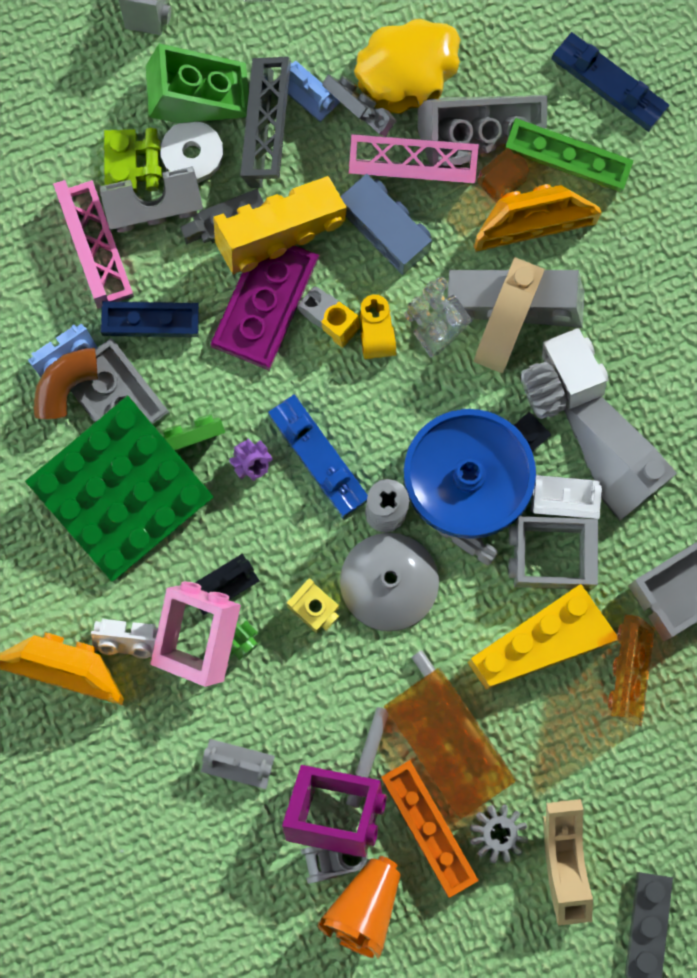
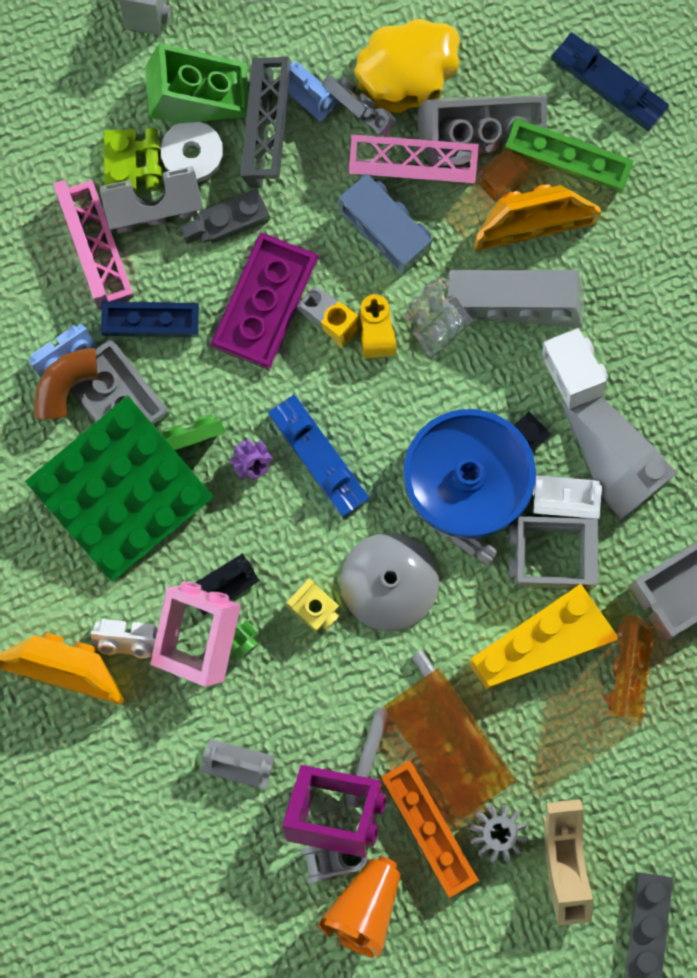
yellow wedge [213,176,347,275] -> none
light grey piece [365,479,410,533] -> none
tan arch [473,257,545,373] -> none
light grey gear [521,361,567,419] -> none

